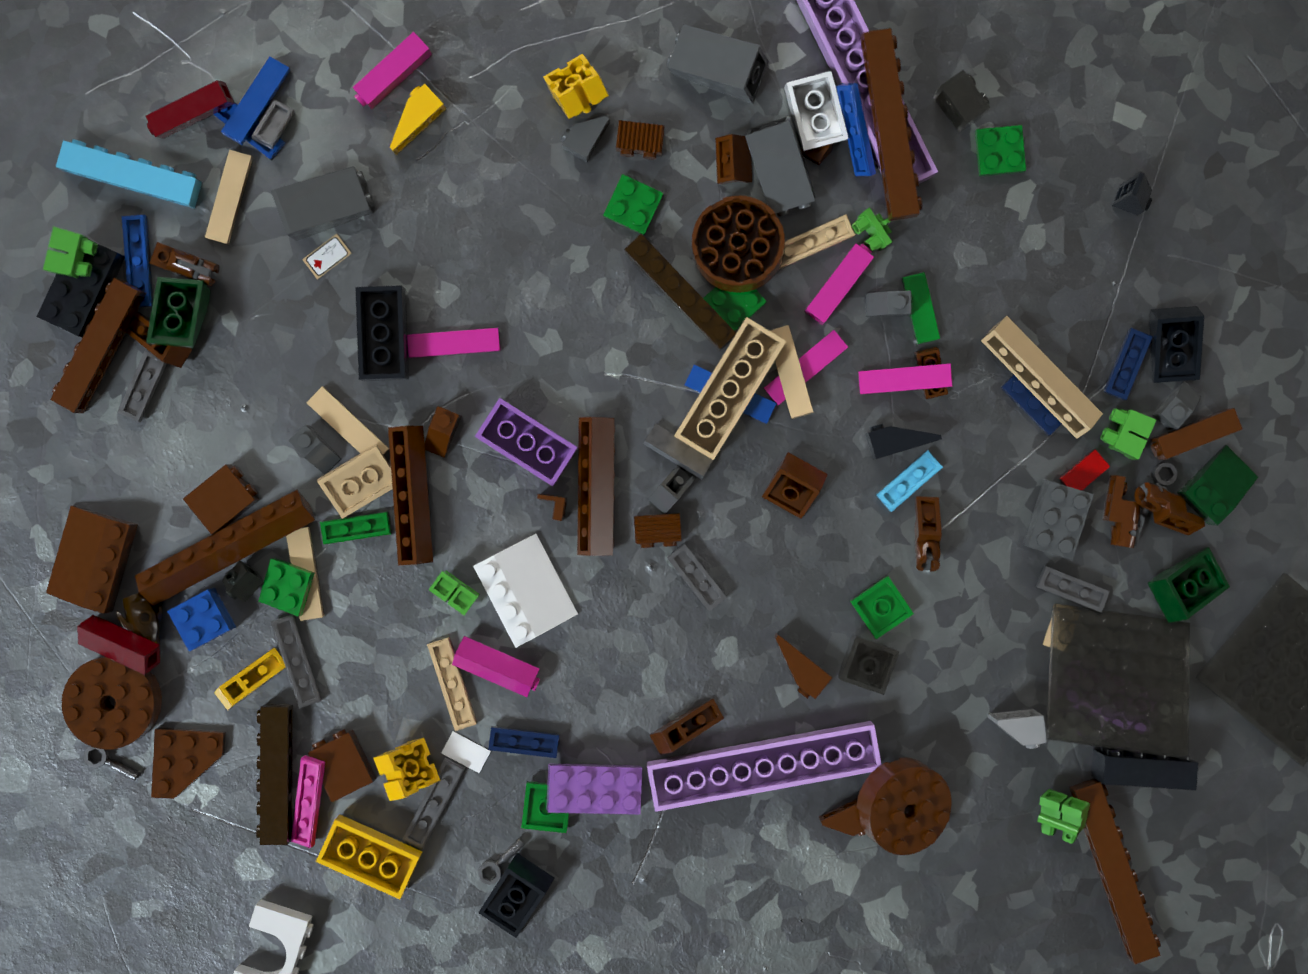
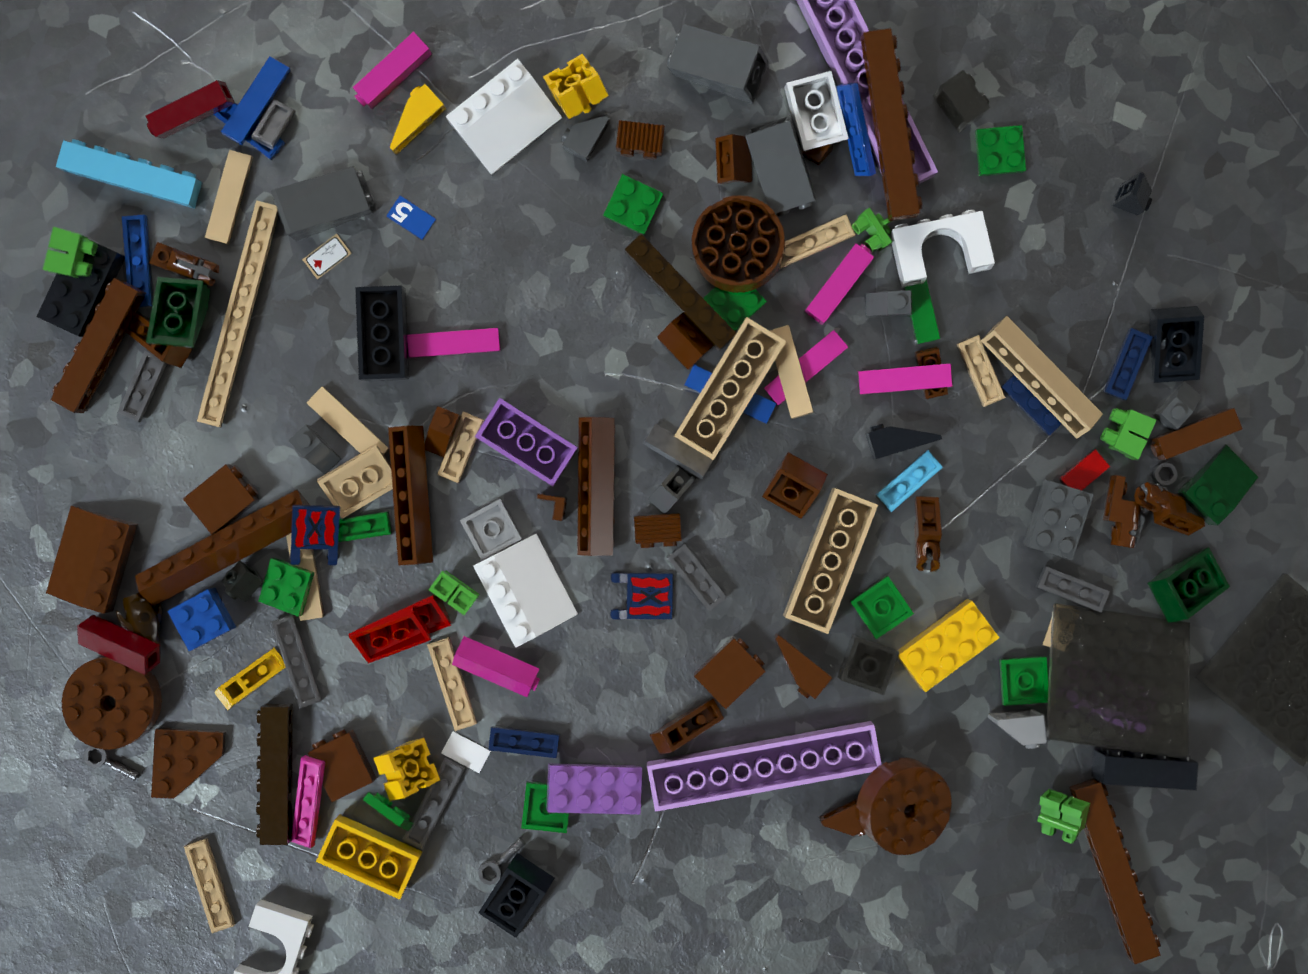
none -> tan tile [184,838,235,933]
none -> tan plate [197,200,279,428]
none -> flag [290,505,340,565]
none -> red slope [349,594,451,663]
none -> green plate [363,792,413,831]
none -> blue sticker [387,196,436,240]
none -> tan tile [437,412,485,483]
none -> white slope [446,59,562,175]
none -> light grey plate [460,499,522,561]
none -> flag [610,573,673,619]
none -> reddish brown panel [657,313,714,369]
none -> reddish brown brick [694,636,766,709]
none -> tan brick [783,488,878,634]
none -> white arch [890,210,995,288]
none -> yellow brick [894,599,999,693]
none -> tan tile [957,335,1006,407]
none -> green plate [999,656,1050,706]

